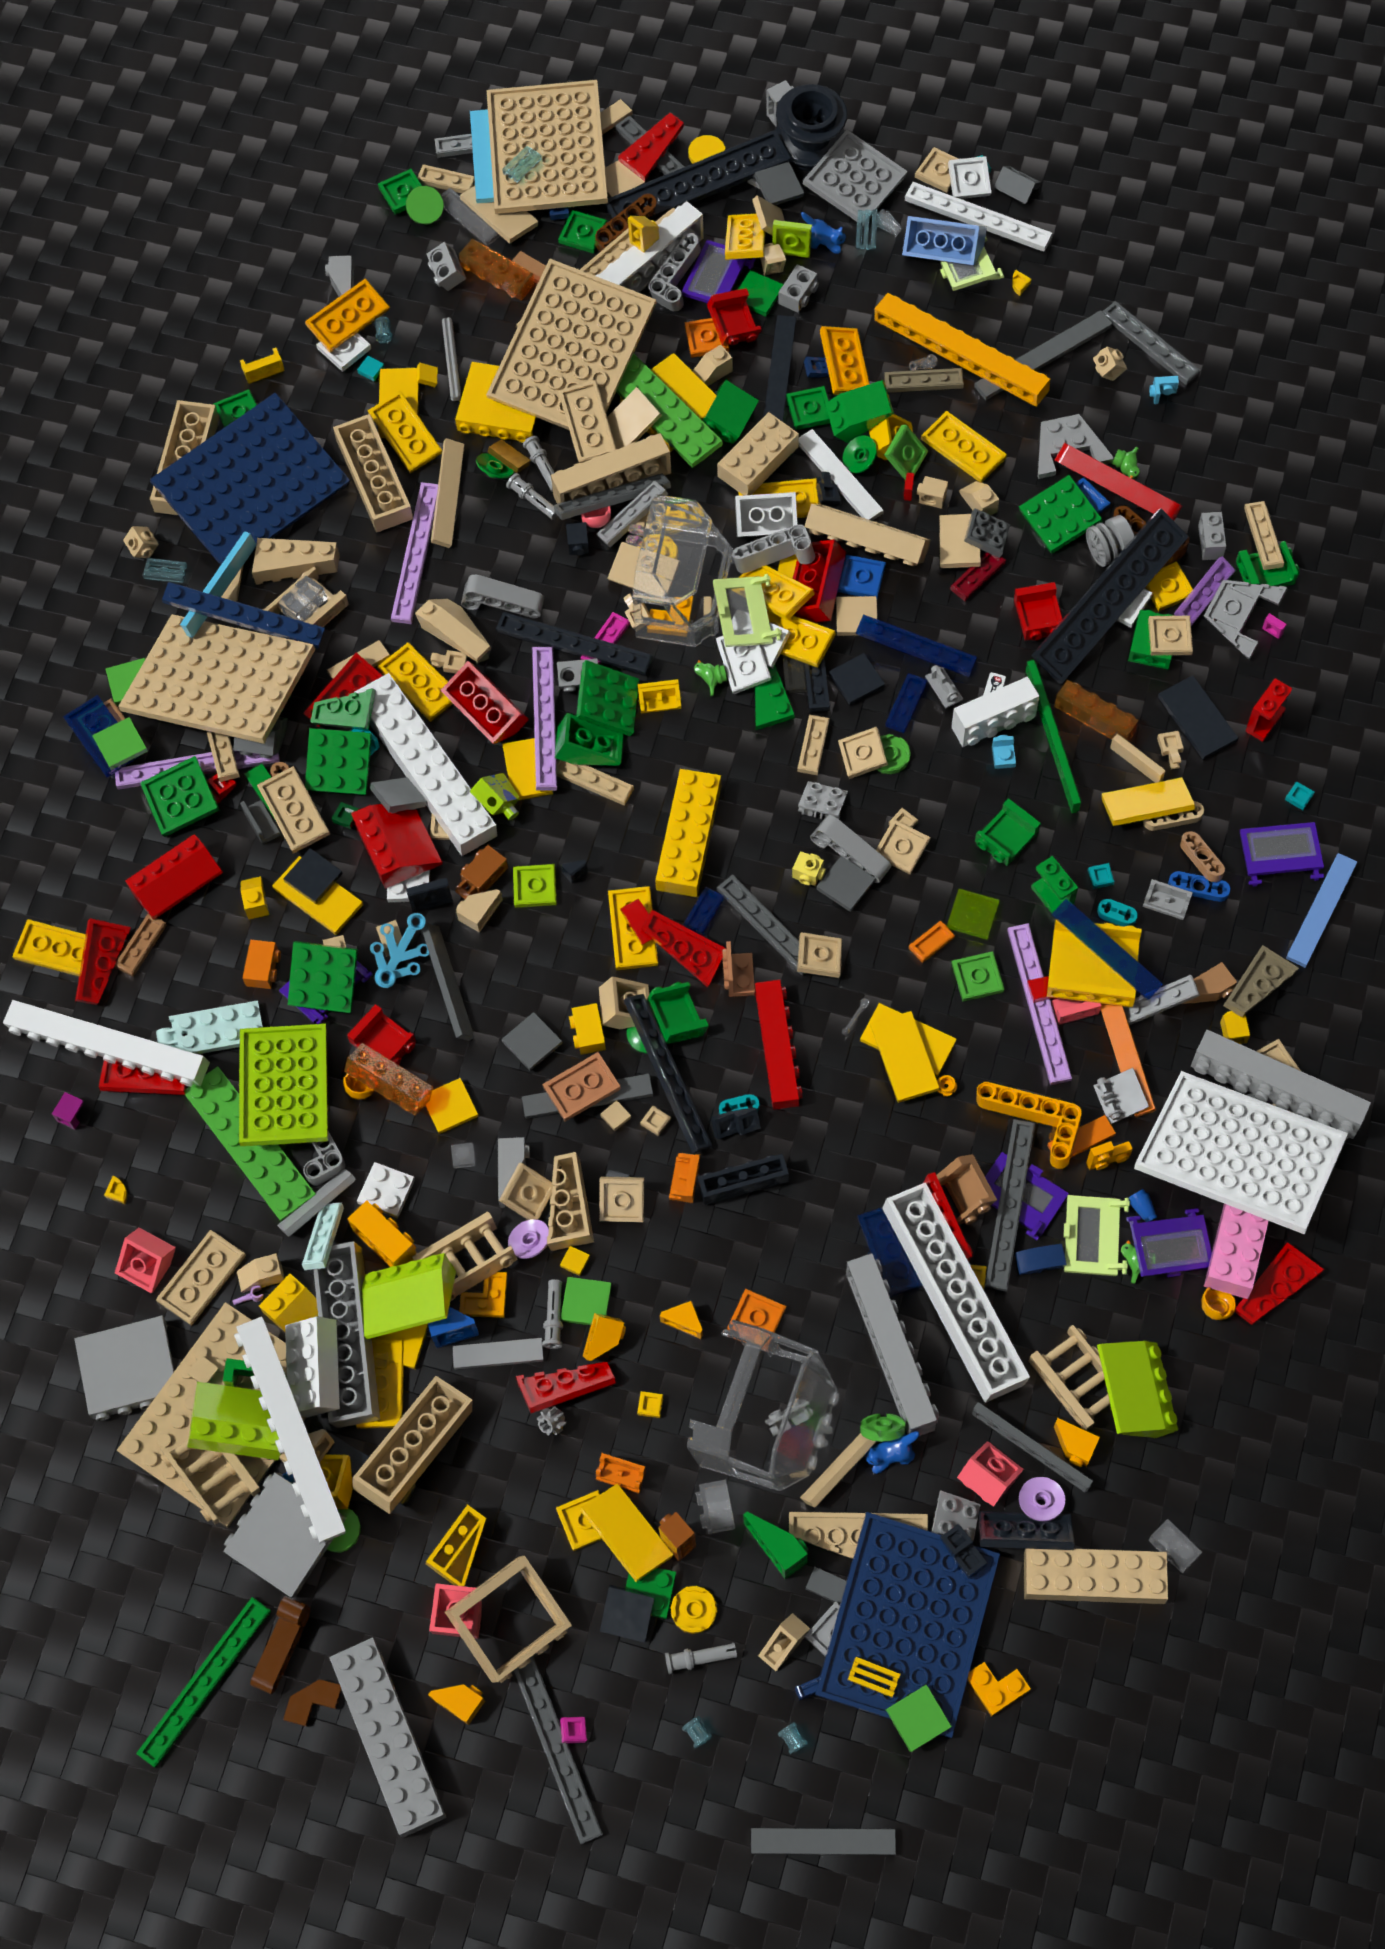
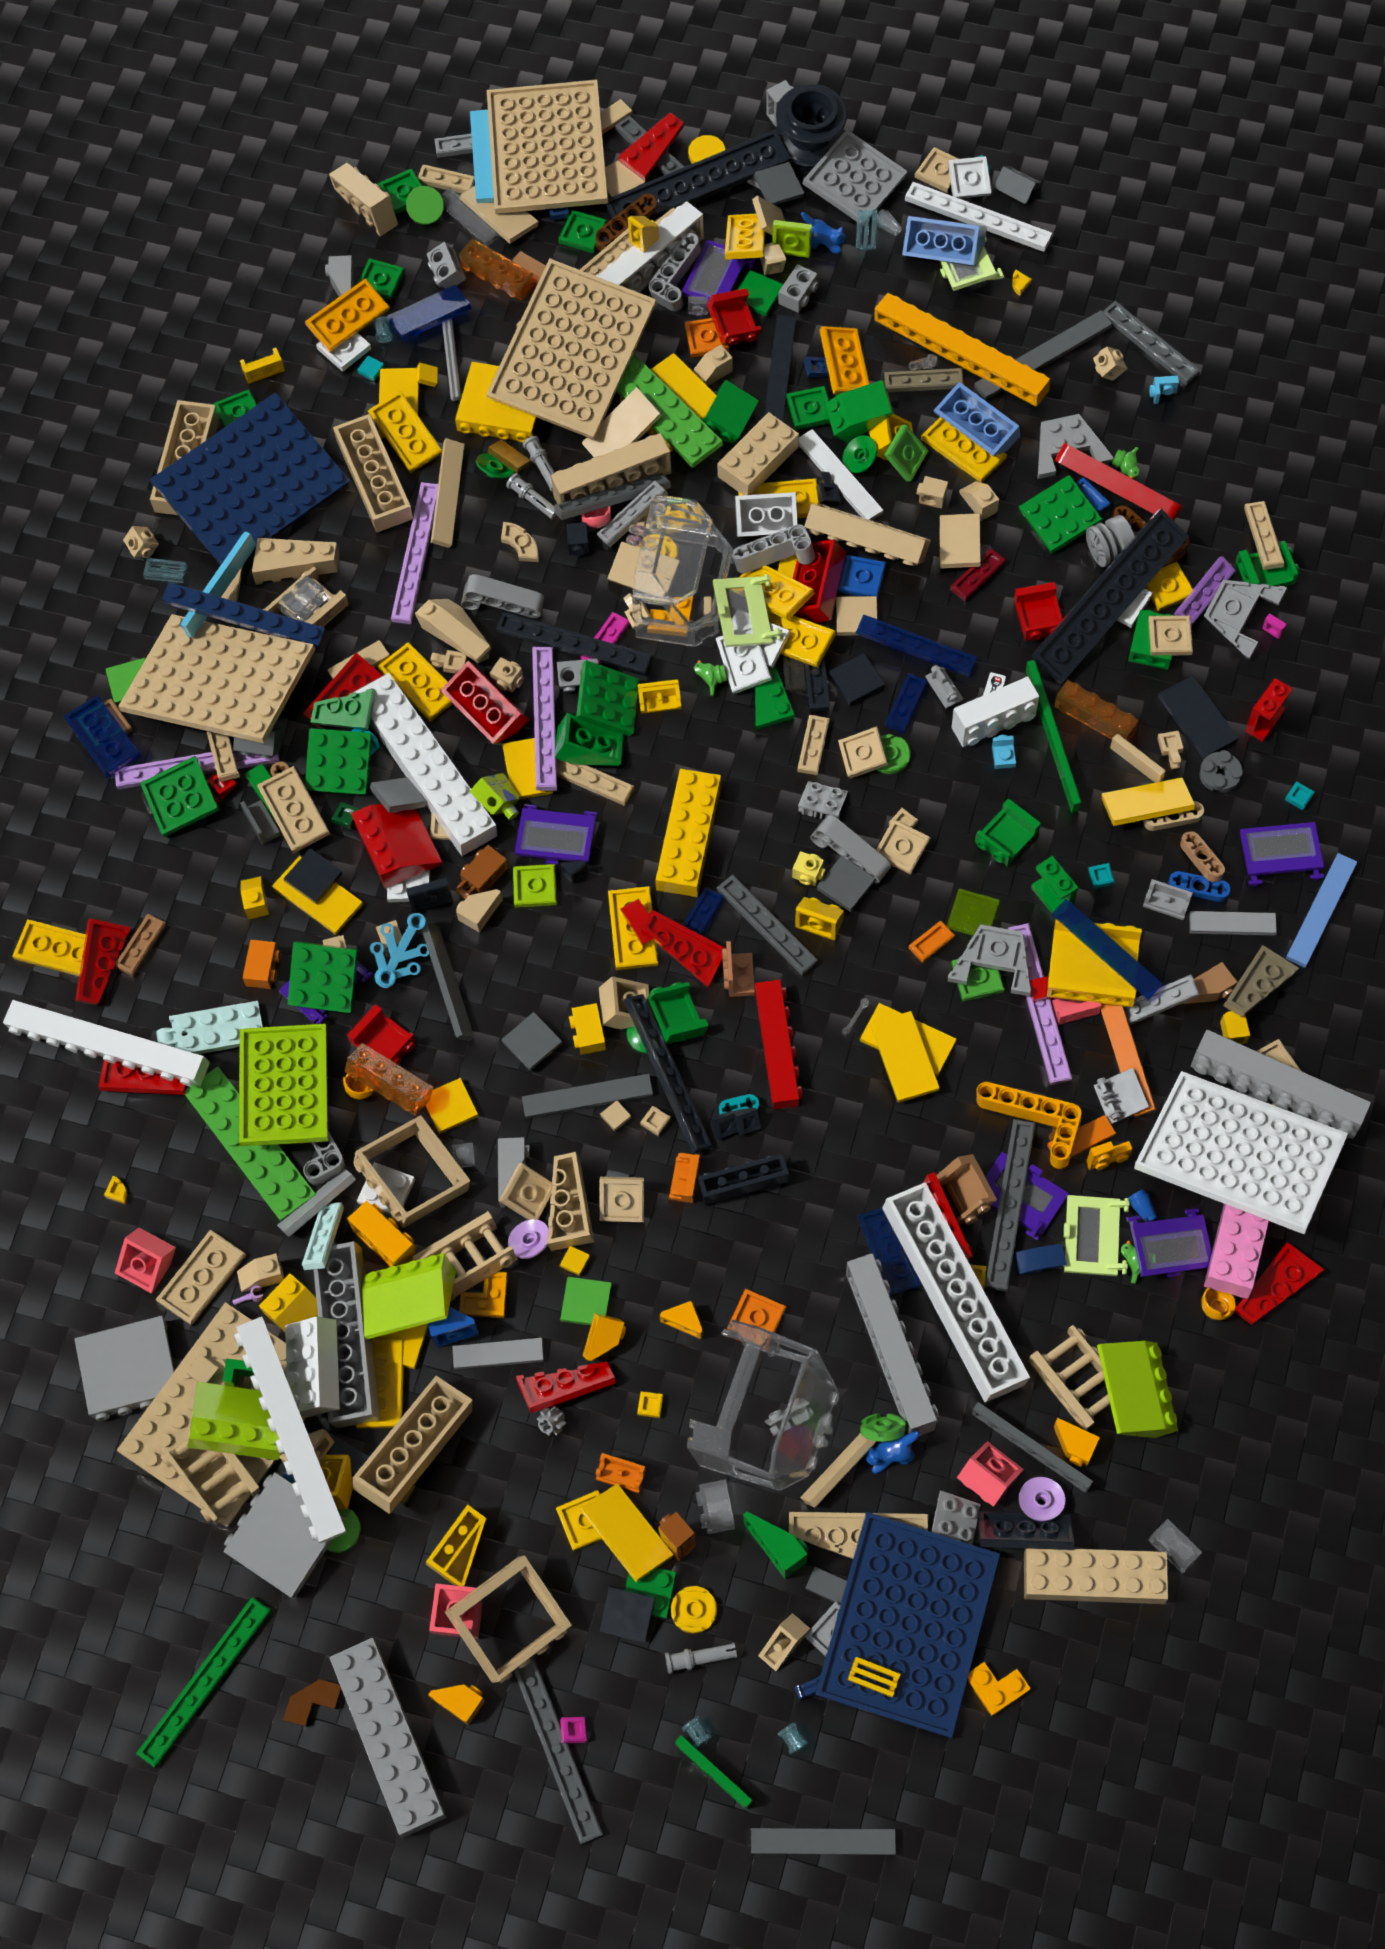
magenta panel [52,1092,84,1130] -> none
bright green tile [92,717,148,770] -> none
red slope [125,834,223,920] -> none
reddish brown beam [250,1596,311,1694] -> none
clear light blue tile [502,146,542,183] -> none
nougat plate [542,1052,621,1122] -> none
light grey pin [542,1280,563,1349] -> none
tan tile [558,380,616,463] -> none
tan tile [797,932,842,978] -> none
bright green tile [886,1685,951,1752] -> none
red tile [904,473,914,501] -> none
light orange plate [937,1075,957,1096] -> none
black slope [940,1524,987,1579] -> none
dark grey tile [964,508,1010,558] -> none
teal beam [1097,899,1137,927] -> none
light grey brick [1198,512,1226,560] -> none
none -> tan wedge [329,163,398,237]
none -> tan window [354,1115,470,1228]
none -> green tile [357,258,405,302]
none -> clear blue tile [387,285,472,340]
none -> tan brick [490,657,523,693]
none -> tan tile [501,522,539,562]
none -> piece [515,804,597,865]
none -> green tile [675,1735,753,1809]
none -> clear plate [688,296,708,315]
none -> yellow slope [795,897,844,940]
none -> medium blue slope [934,382,1021,457]
none -> light grey wing [948,924,1031,996]
none -> light grey tile [1189,911,1276,936]
none -> dark grey plate [1200,750,1242,792]

